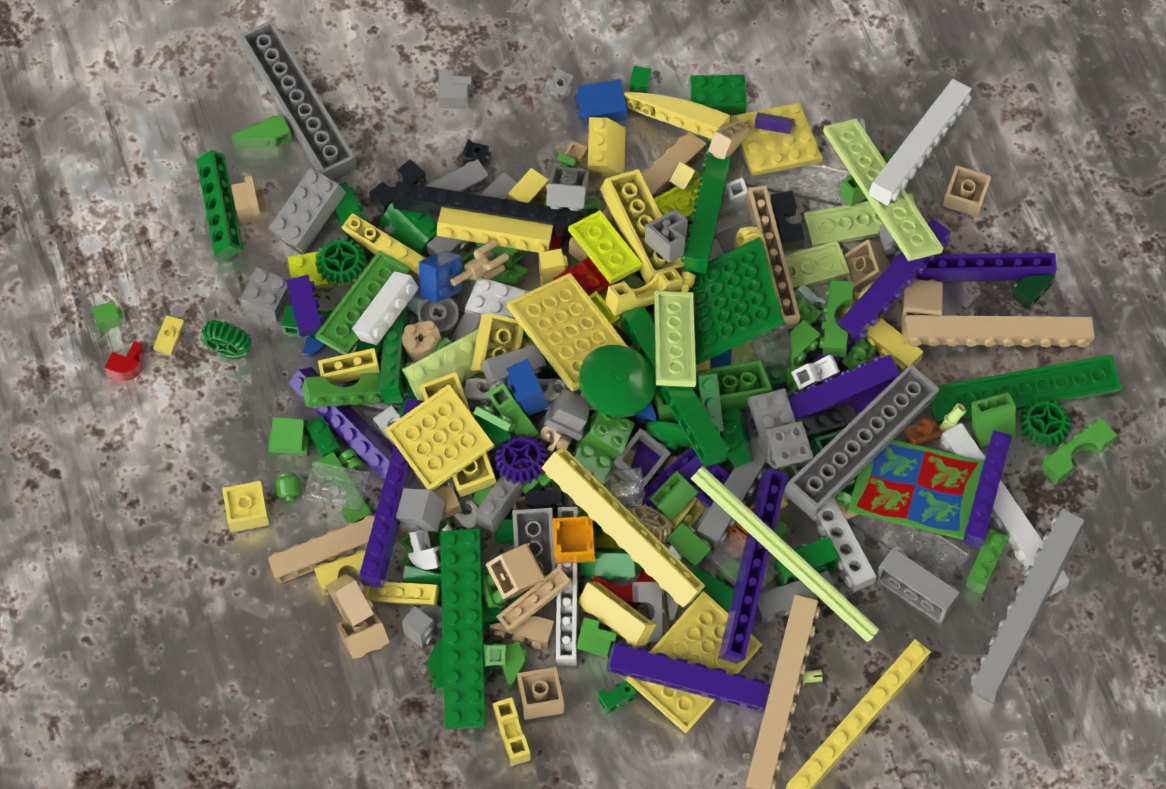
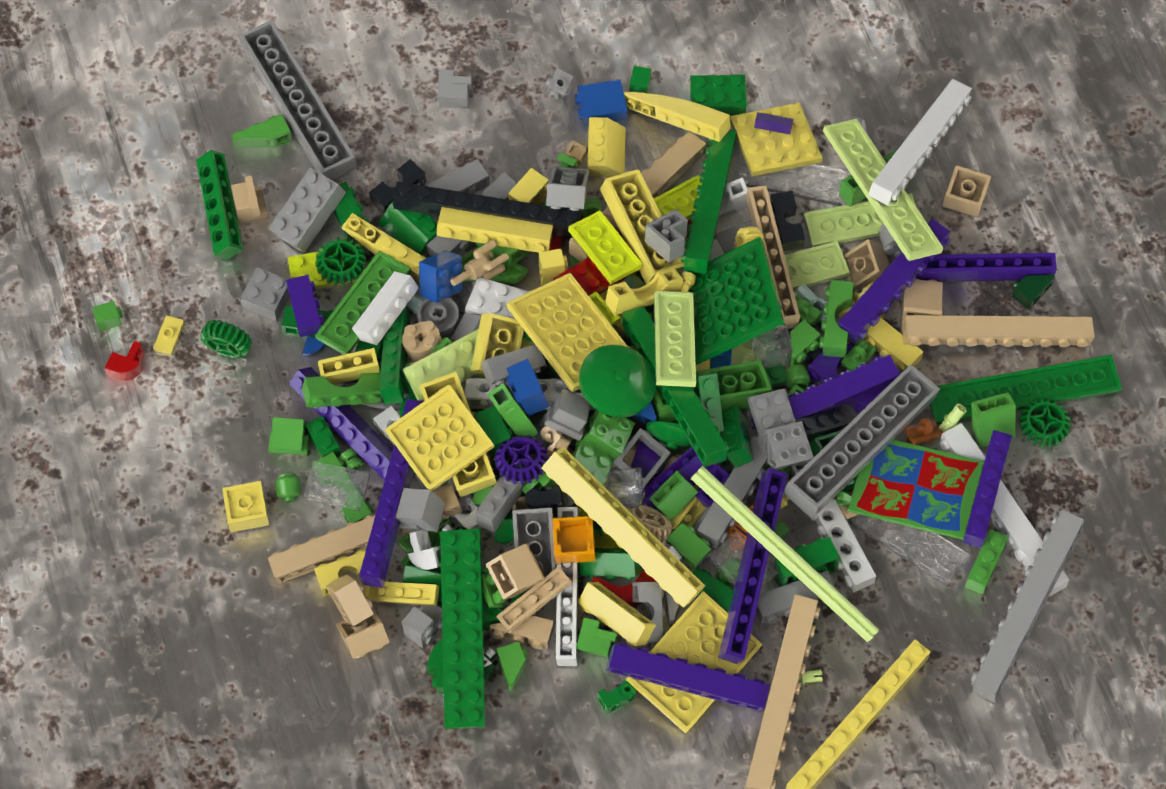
black brick [462,139,492,168] -> none
bright green plate [473,405,516,431] -> none
bright green tile [484,644,506,666] -> none
light yellow arch [493,697,531,766] -> none
tan slope [517,667,564,720] -> none
light yellow panel [669,162,701,190] -> none
tan slope [708,119,752,159] -> none
white brick [791,355,840,390] -> none
light grey brick [876,548,959,624] -> none
bright green arch [1041,418,1117,485] -> none

